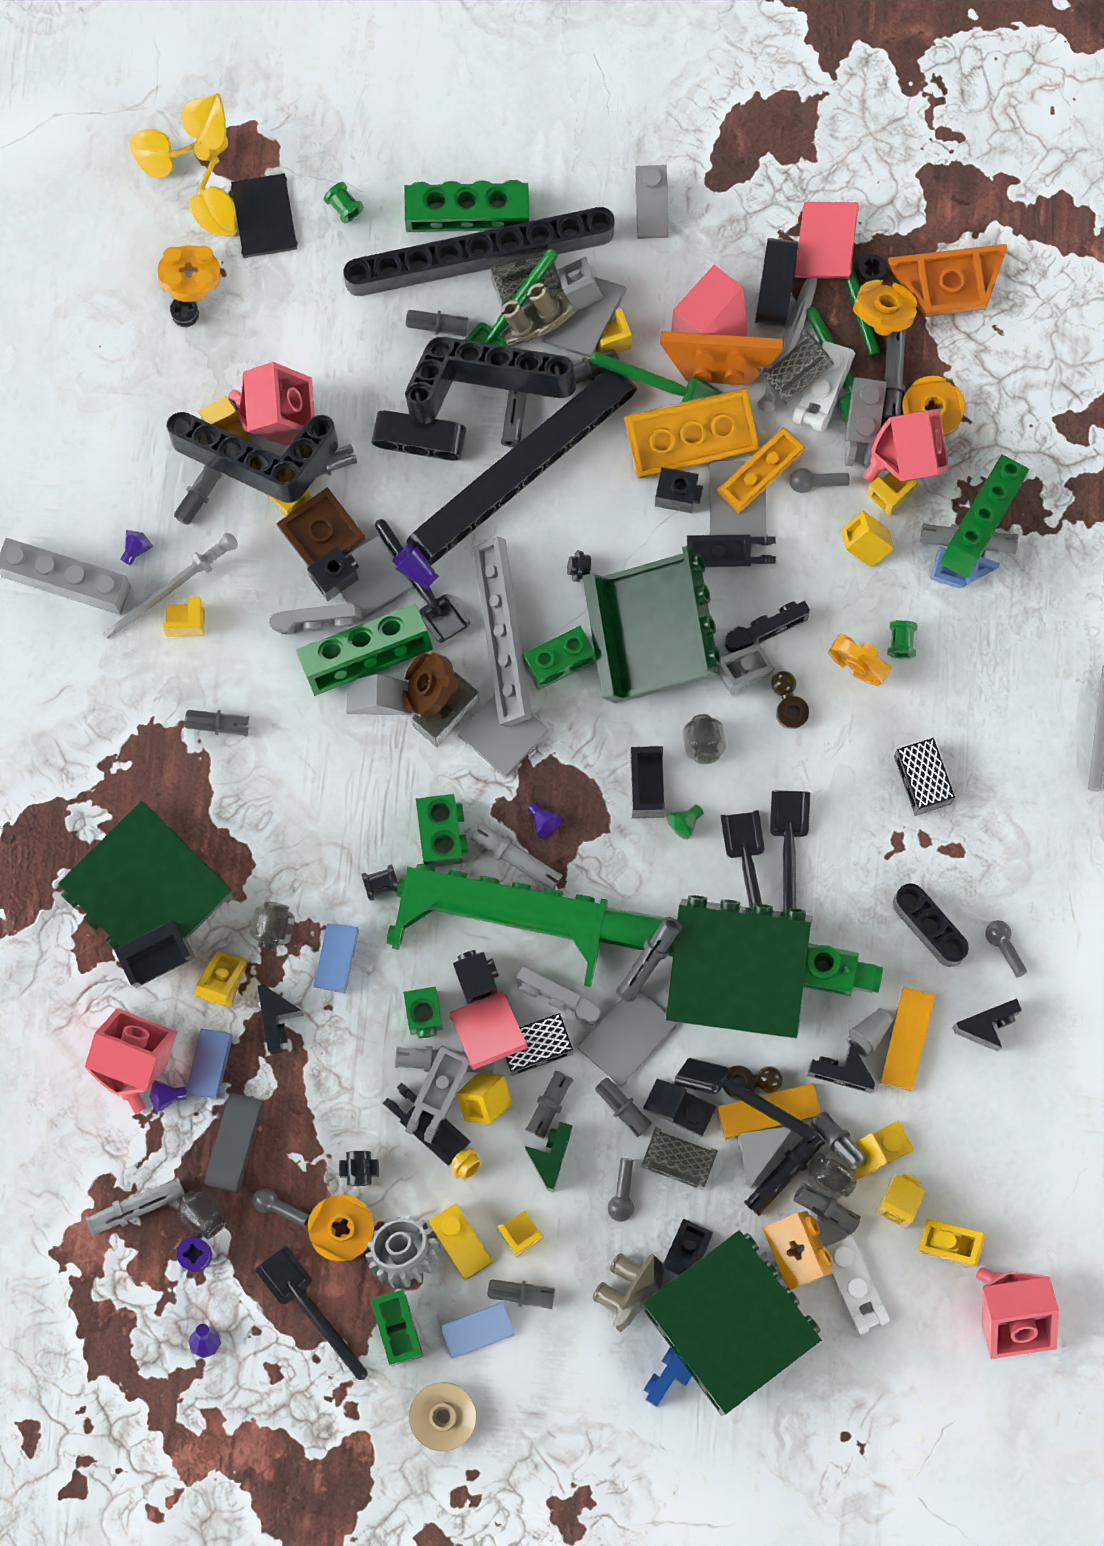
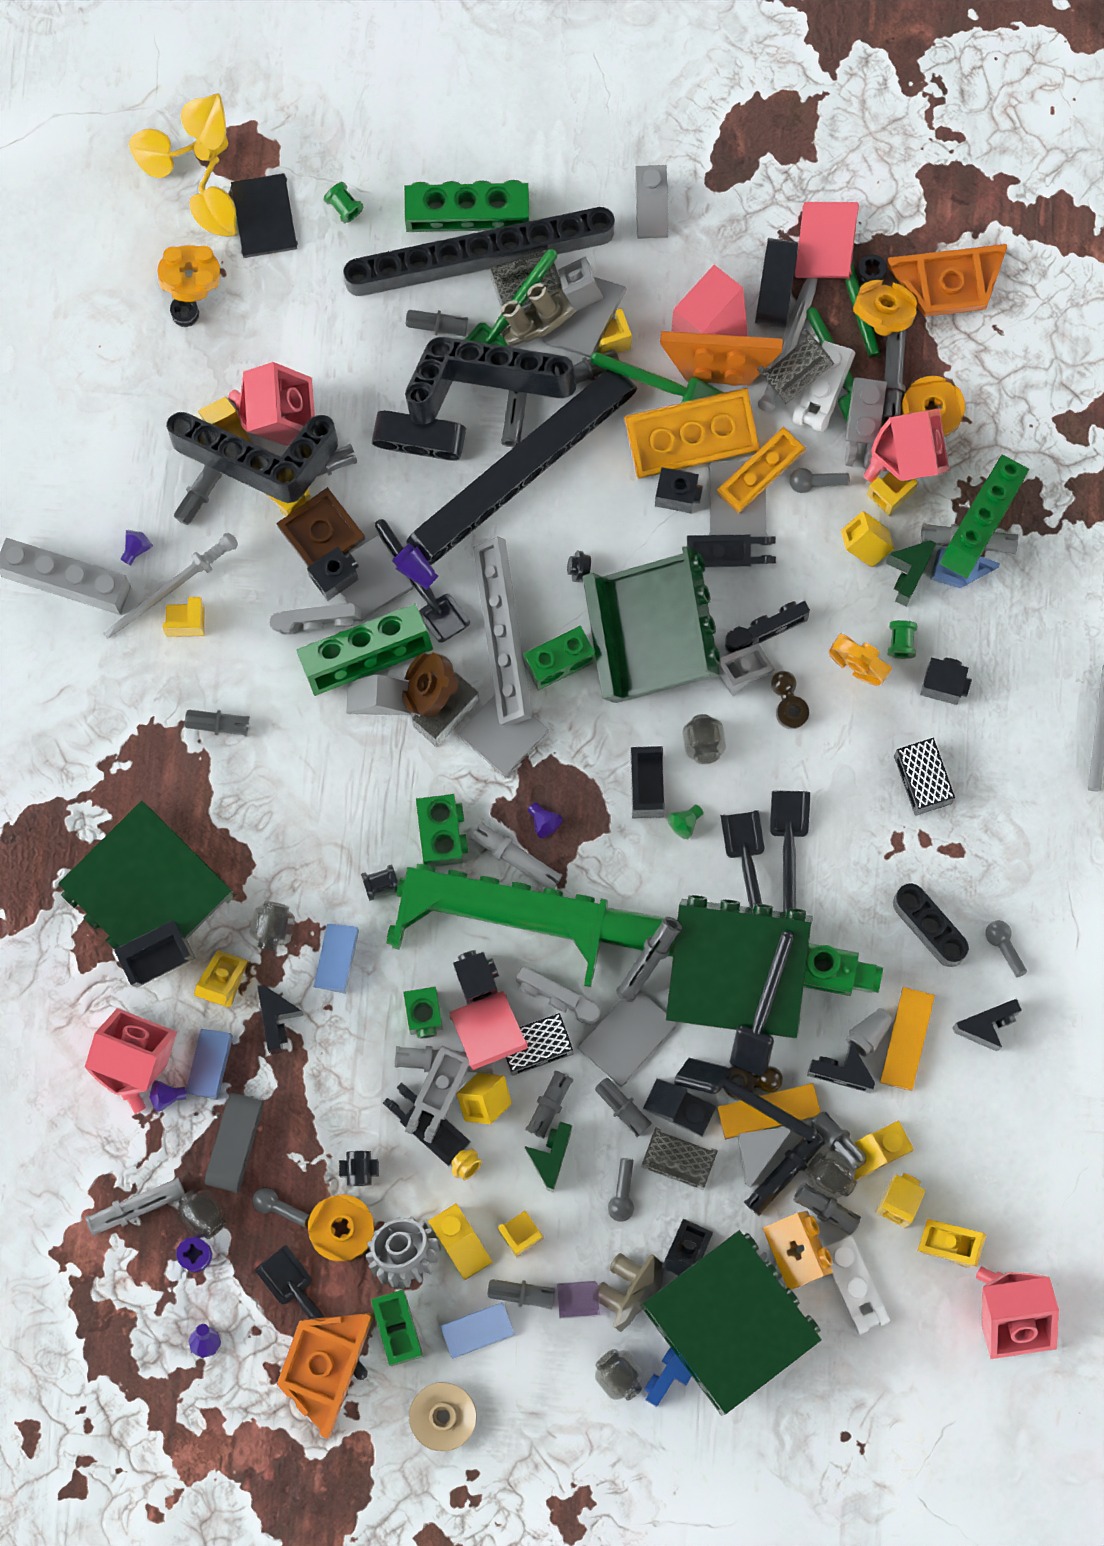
none -> orange wing [277,1313,374,1439]
none -> clear purple panel [557,1281,600,1319]
none -> clear smoke head [595,1349,644,1401]
none -> black piece [729,930,794,1076]
none -> dark green slope [886,540,936,607]
none -> black brick [920,657,972,705]

